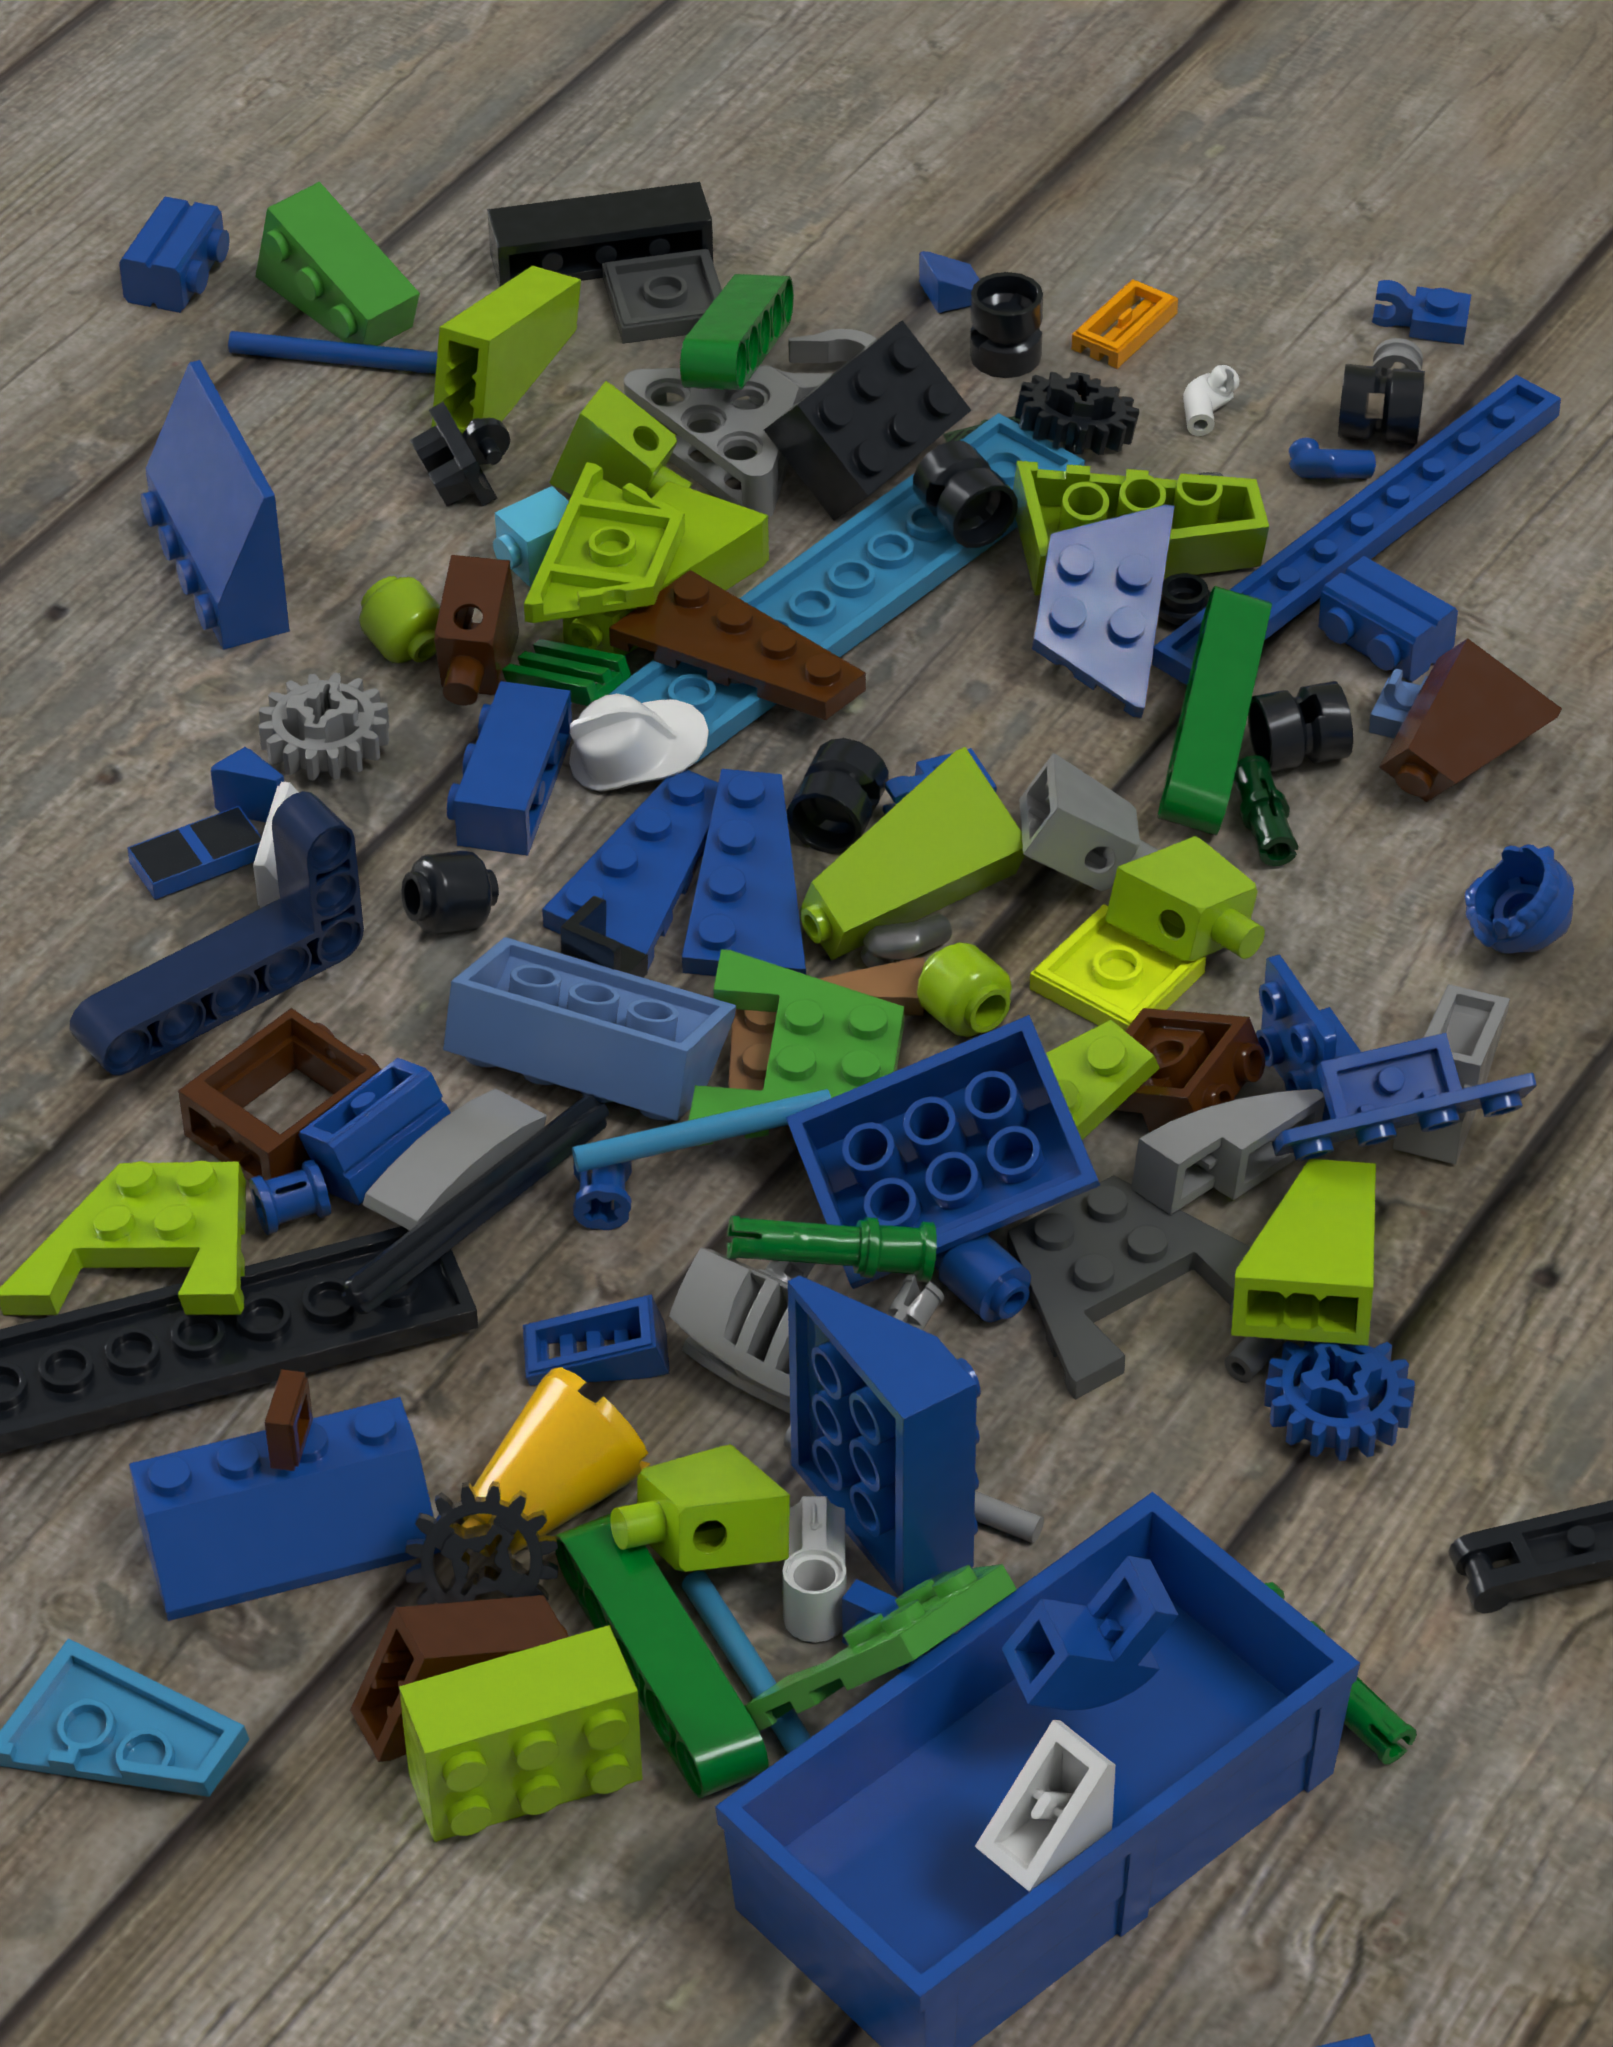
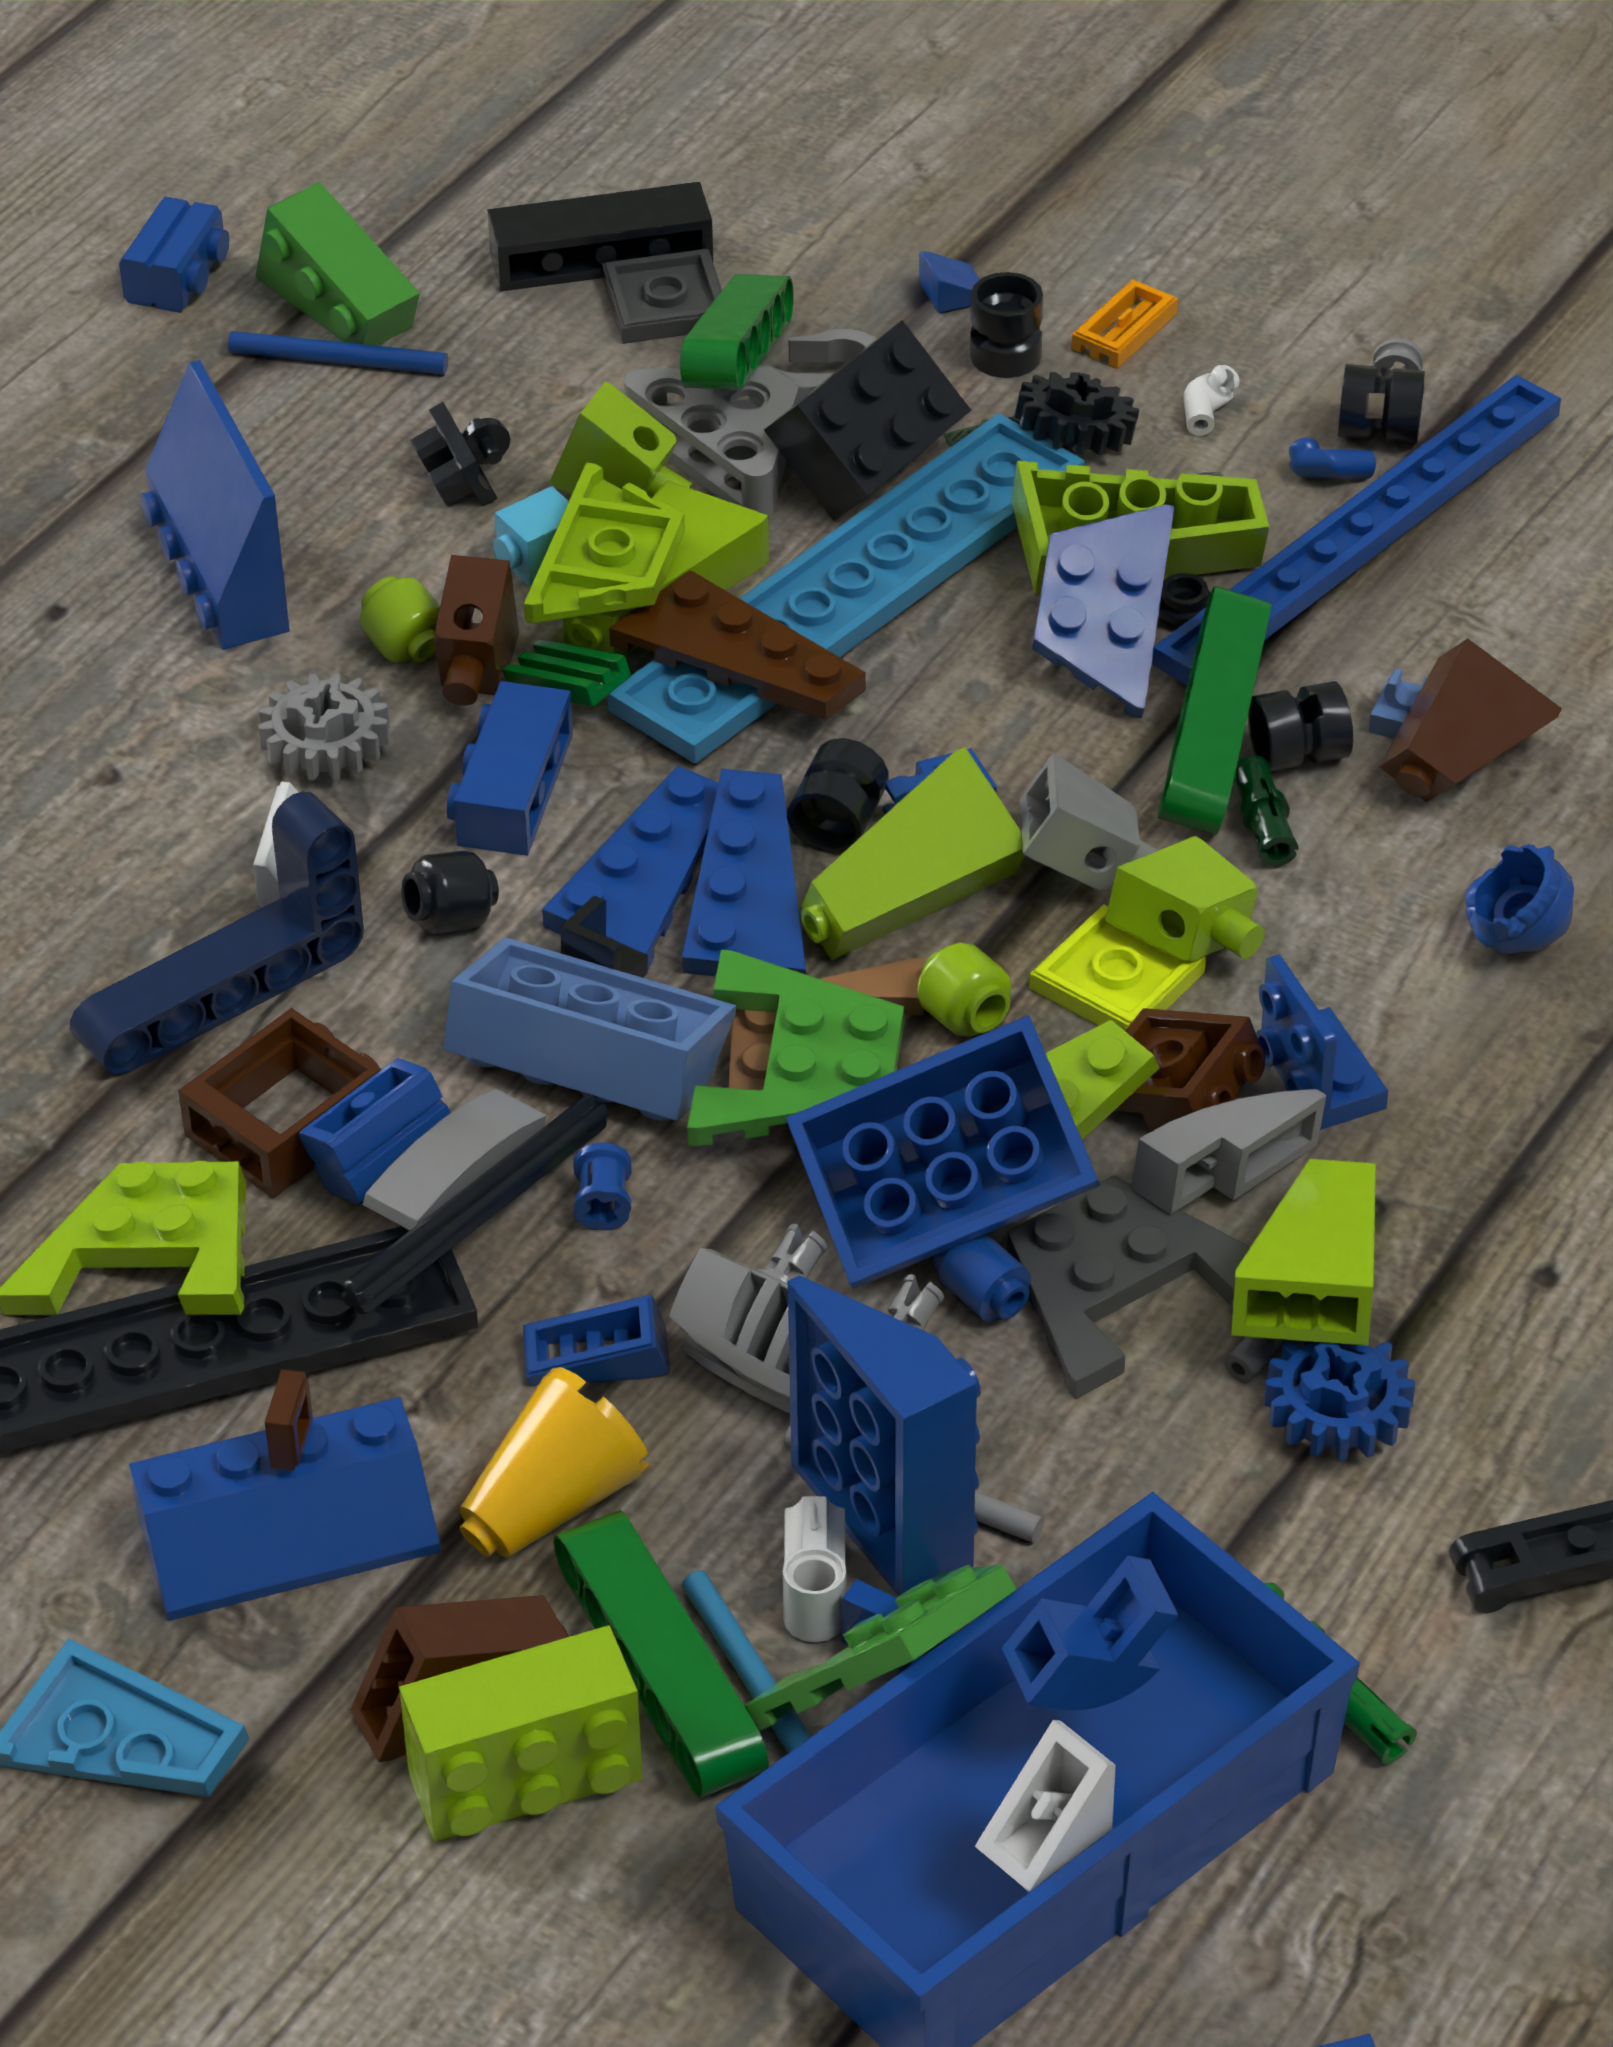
tile [127,806,262,900] -> none
blue slope [210,747,284,823] -> none
blue bush [249,1159,331,1235] -> none
black gear [405,1481,558,1605] -> none
lime slope [431,266,581,434] -> none
white piece [569,694,709,792] -> none
dark azure bar [572,1089,831,1173] -> none
lime torso [610,1444,790,1572] -> none
green pin [727,1215,937,1282] -> none
flat silver arm [861,914,952,968] -> none
black wheel [913,441,1018,548] -> none
blue bracket [1272,1033,1537,1162] -> none
blue brick [1318,556,1458,682] -> none
blue plate [1372,280,1471,345] -> none
light grey slope [1393,984,1510,1164] -> none

